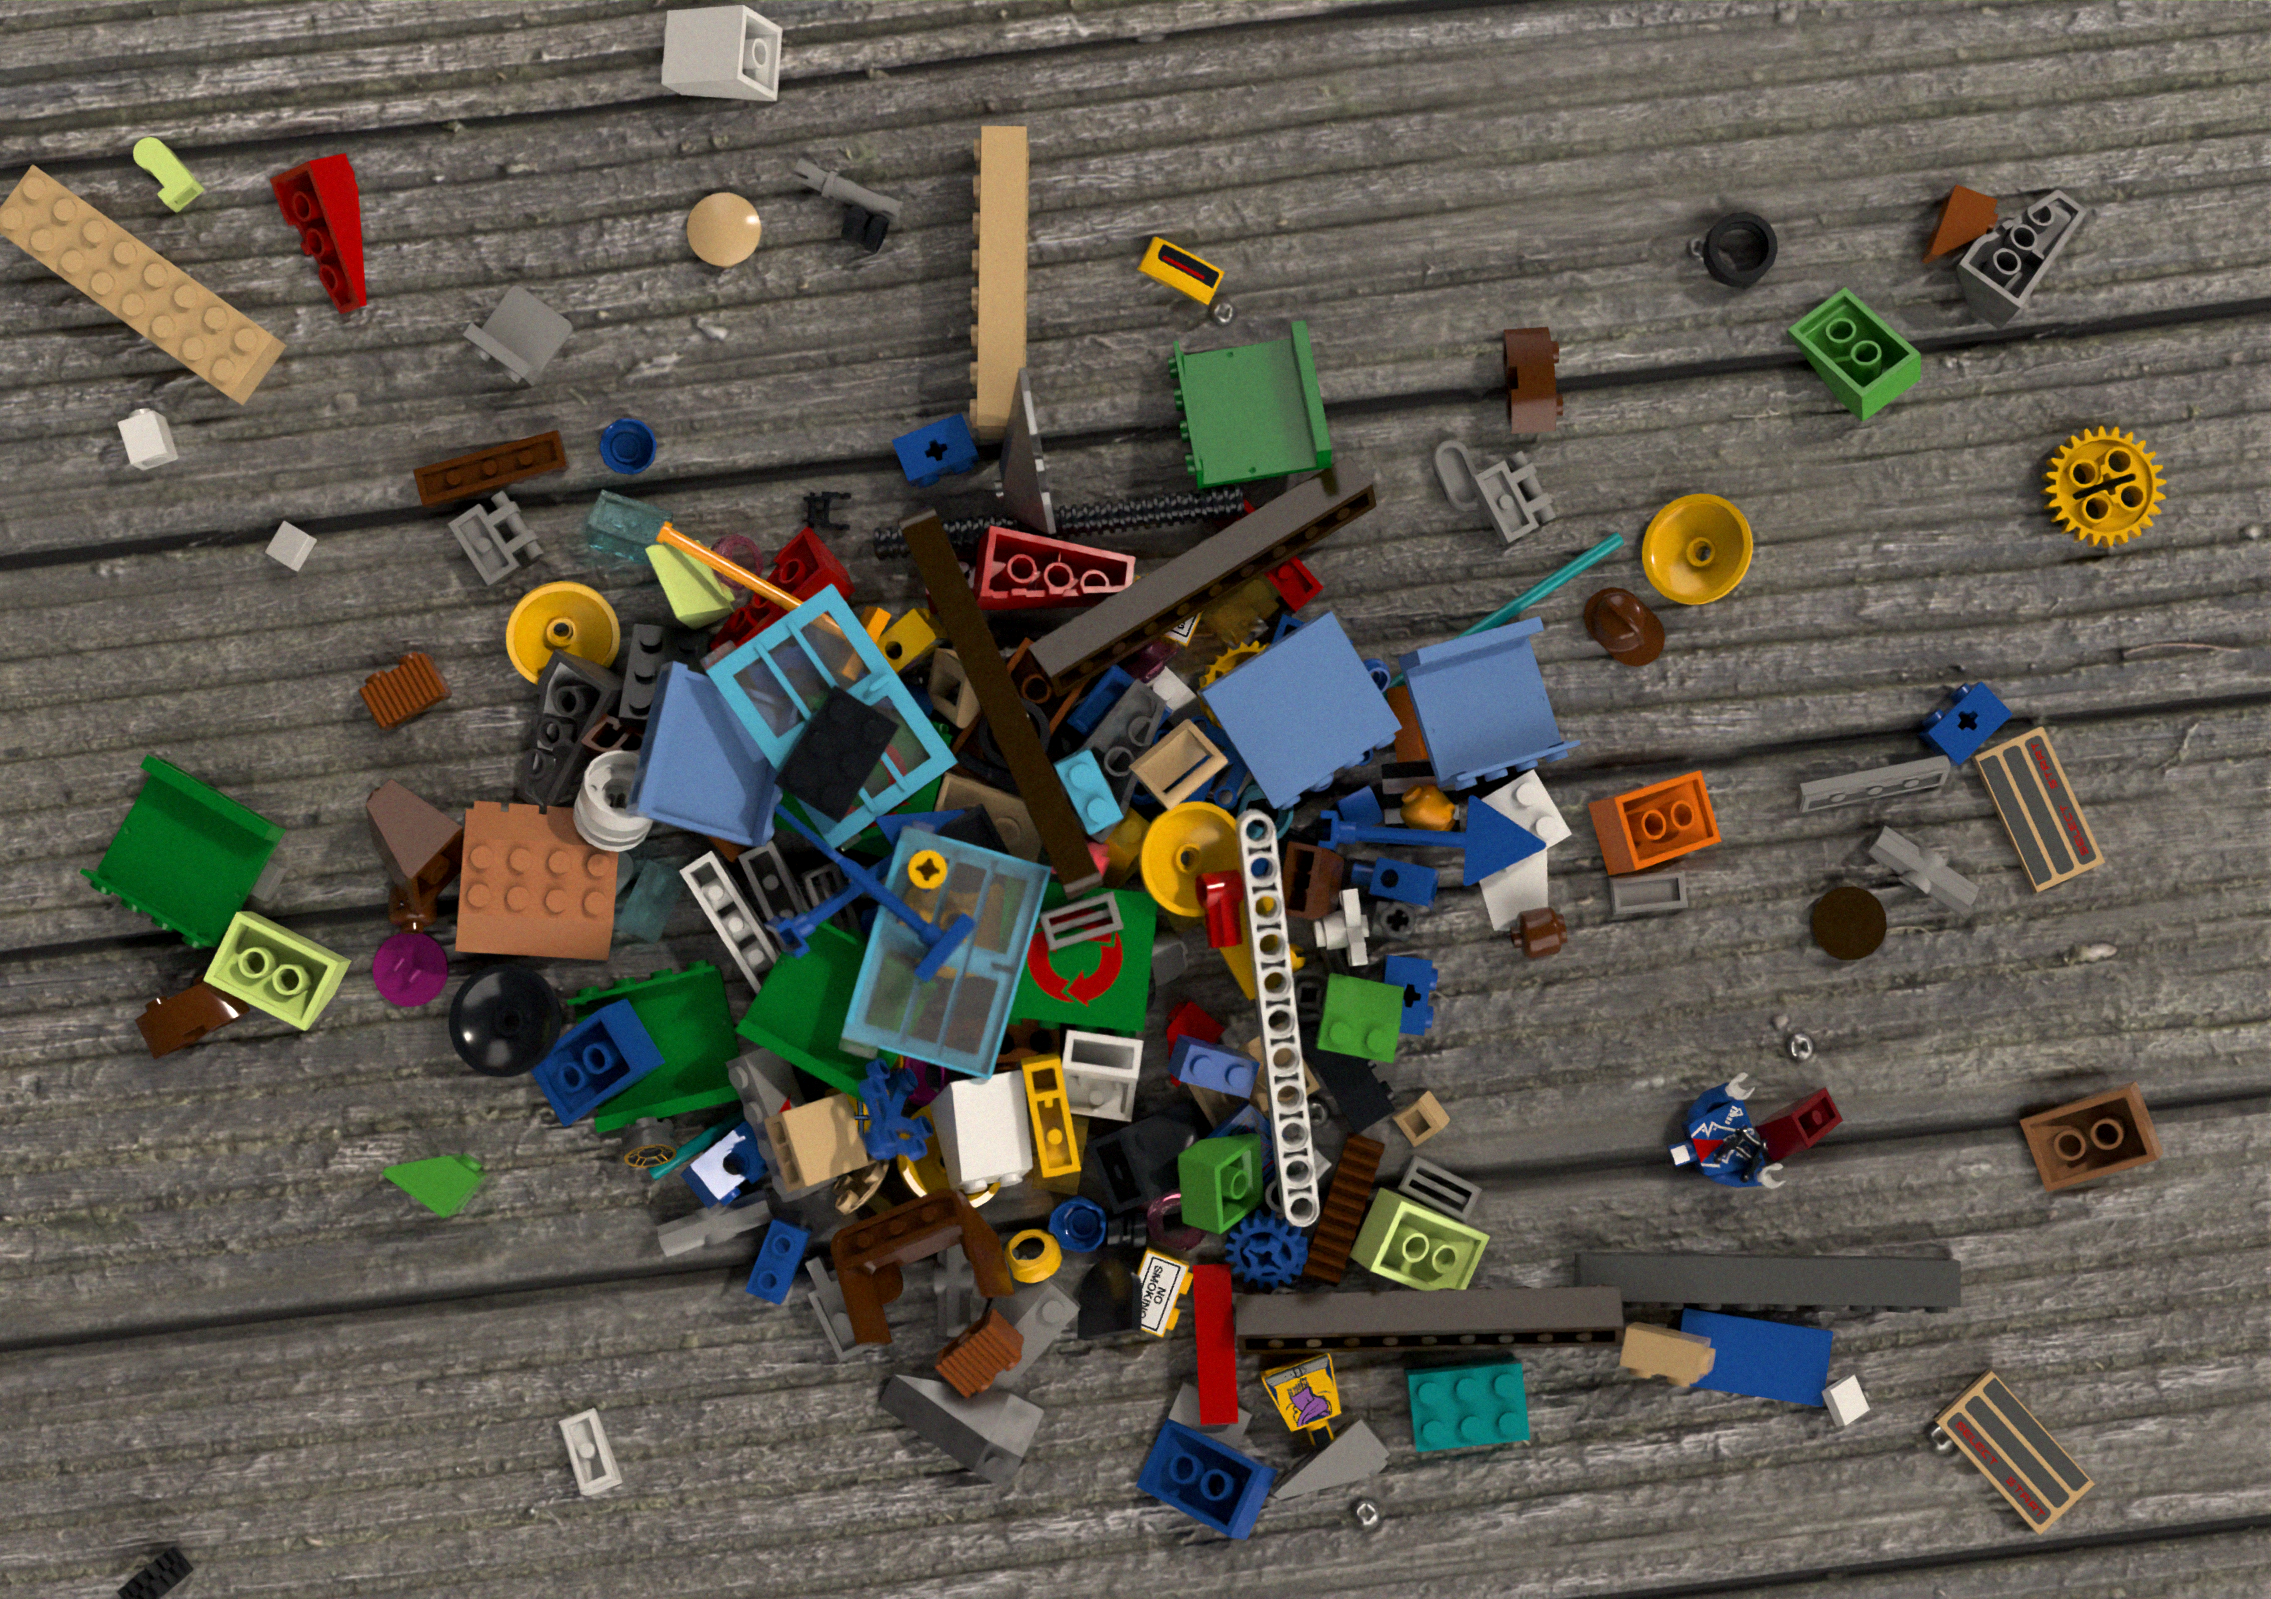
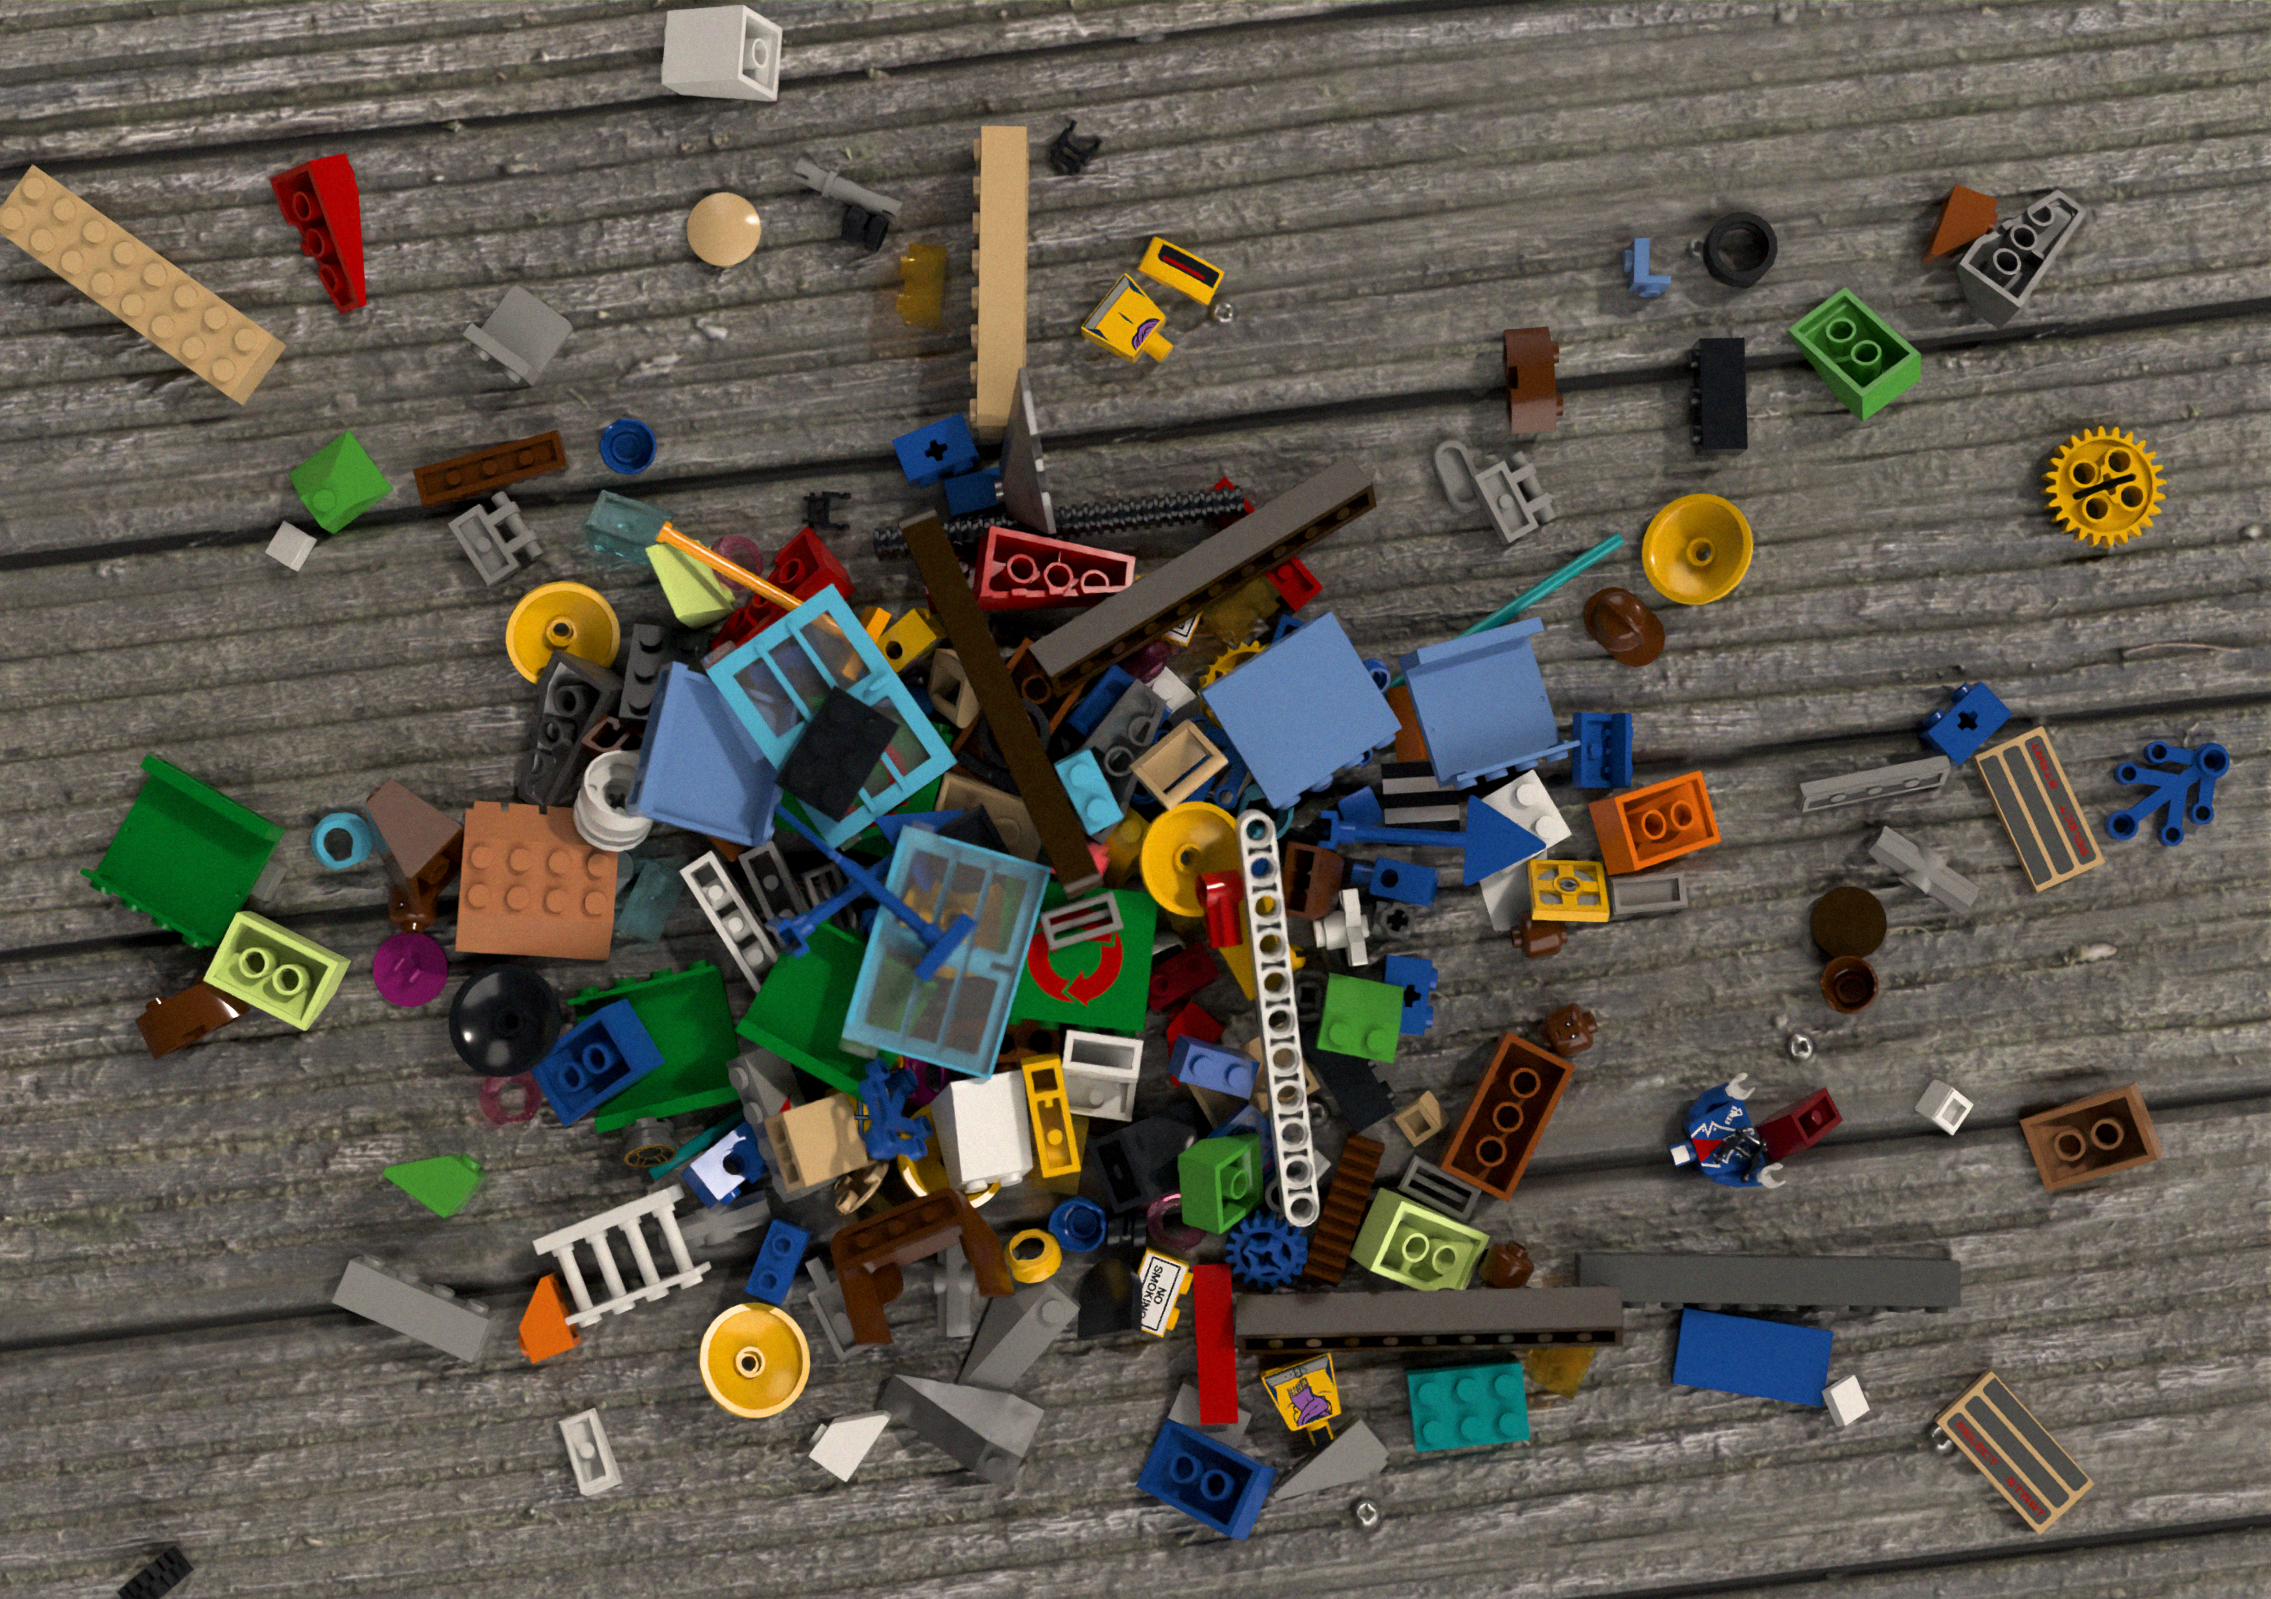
white brick [117,408,179,471] -> none
yellowish green leg [133,137,205,213] -> none
dark orange brick [358,651,452,731] -> none
yellow wheel [907,850,947,889] -> none
dark orange brick [934,1308,1024,1398] -> none
green panel [1167,320,1332,489] -> none
light orange head [1400,784,1456,832] -> none
tan brick [1619,1321,1716,1387] -> none
none -> bright green slope [289,430,394,534]
none -> medium azure piece [311,812,373,871]
none -> light grey brick [332,1254,497,1362]
none -> clear pink piece [480,1072,542,1125]
none -> orange slope [517,1272,582,1364]
none -> white fence [532,1183,711,1328]
none -> yellow dish [698,1303,810,1419]
none -> white slope [809,1409,892,1482]
none -> clear yellow brick [896,243,949,330]
none -> blue tile [943,467,1006,518]
none -> black piece [1049,120,1103,177]
none -> yellow torso [1081,273,1174,364]
none -> dark red bracket [1147,942,1222,1016]
none -> dark orange brick [1436,1031,1576,1203]
none -> reddish brown head [1478,1240,1535,1289]
none -> clear yellow brick [1525,1347,1598,1401]
none -> yellow piece [1526,859,1610,922]
none -> reddish brown head [1539,1003,1598,1058]
none -> blue bracket [1572,712,1633,790]
none -> medium blue bracket [1622,238,1671,297]
none -> black brick [1687,337,1748,456]
none -> reddish brown hair [1819,956,1879,1014]
none -> white slope [1915,1079,1974,1135]
none -> blue plant [2104,741,2230,846]

